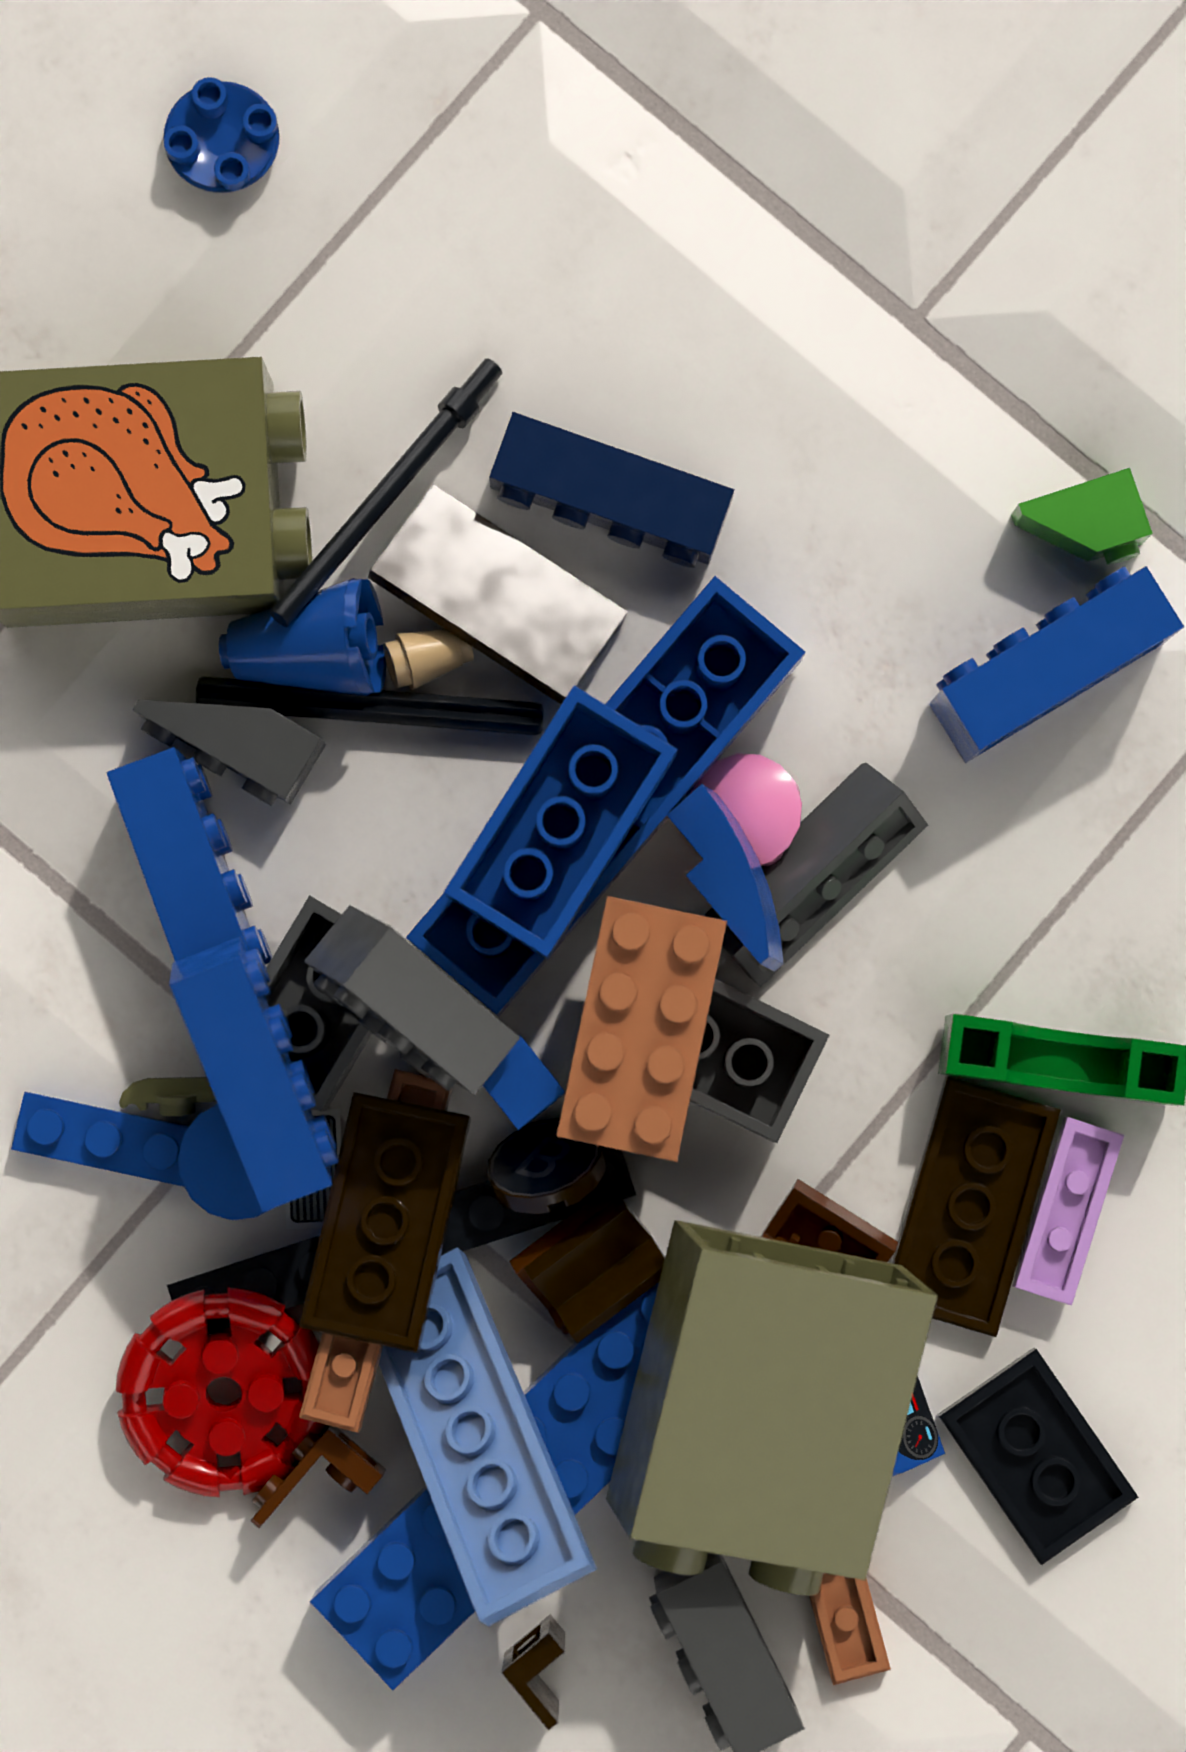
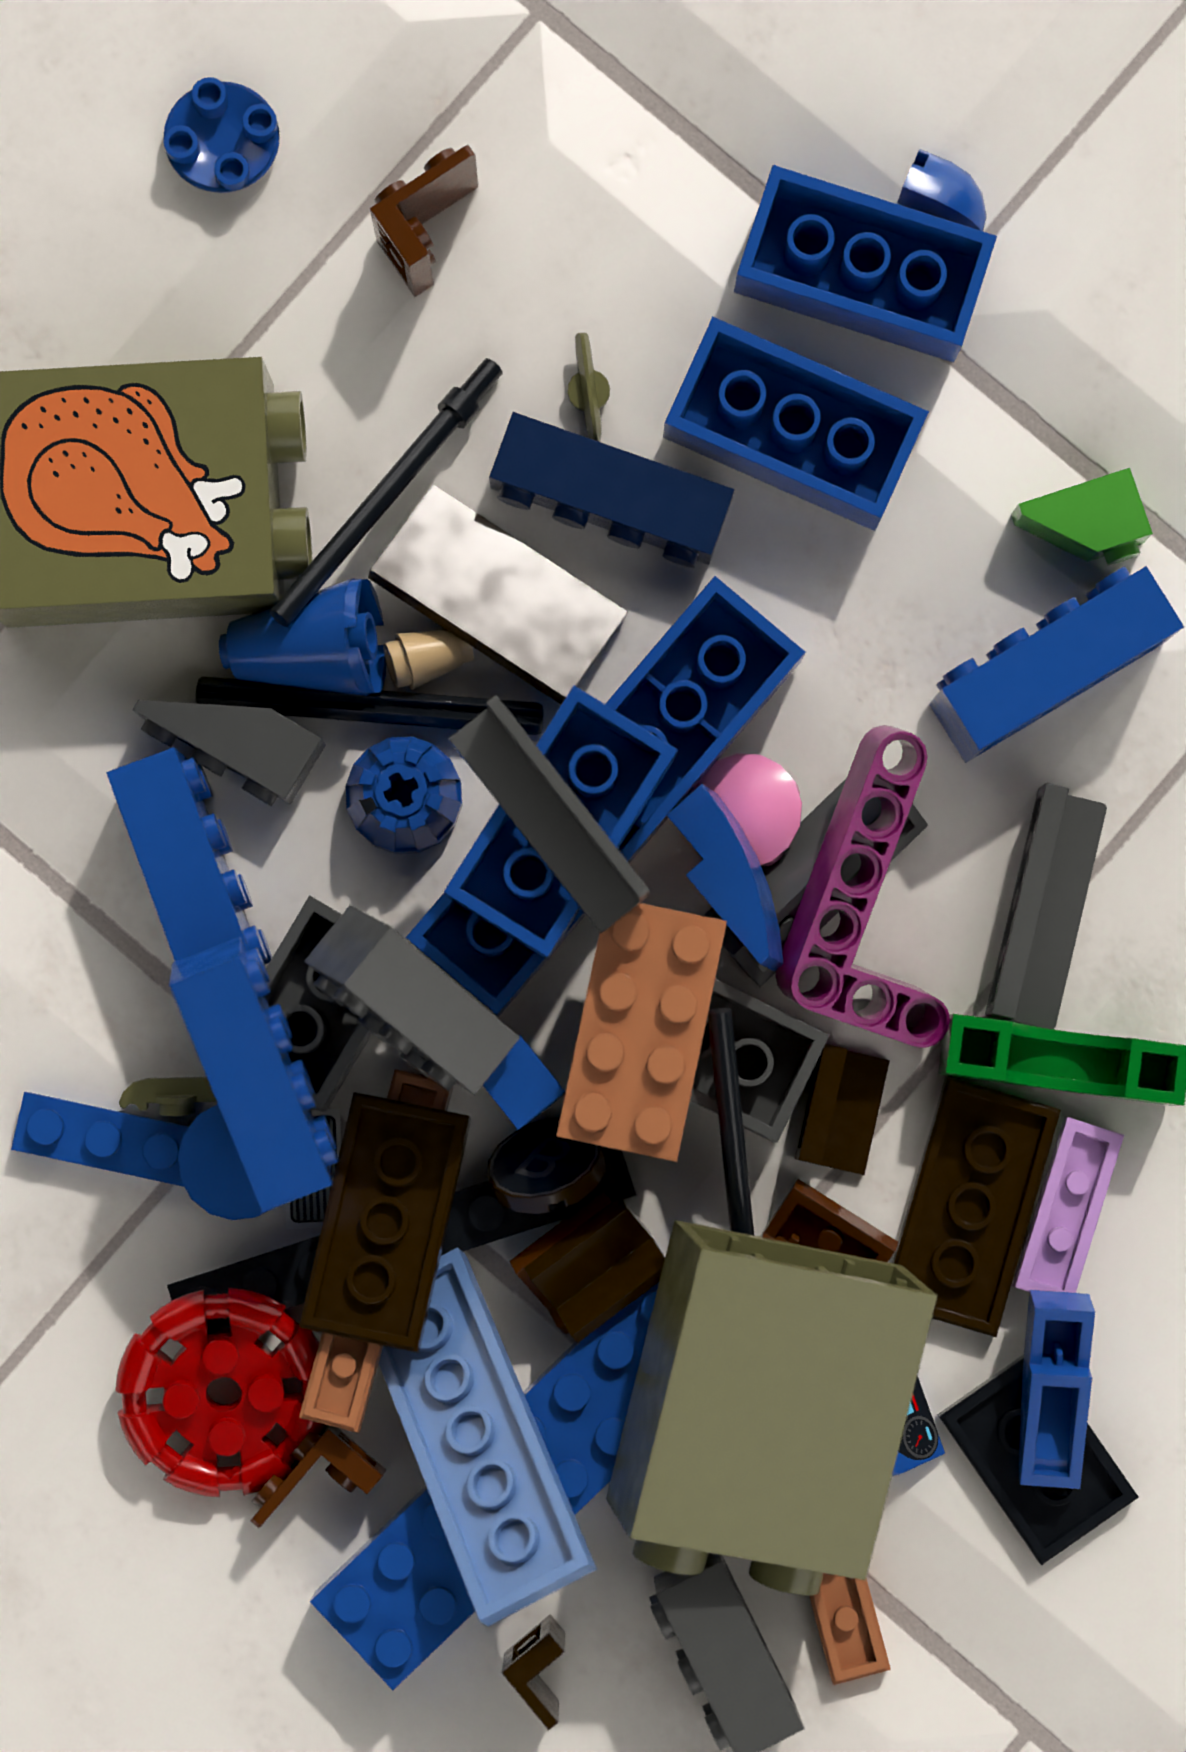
none -> blue piece [345,736,463,854]
none -> reddish brown bracket [370,145,478,297]
none -> dark grey panel [448,695,650,934]
none -> olive piece [568,332,610,442]
none -> blue brick [663,316,929,531]
none -> black bar [708,1008,754,1236]
none -> blue brick [734,165,997,363]
none -> magenta beam [775,725,950,1048]
none -> dark brown panel [795,1044,890,1175]
none -> blue brick [897,149,987,231]
none -> dark grey panel [985,783,1107,1029]
none -> blue slope [1019,1290,1095,1489]

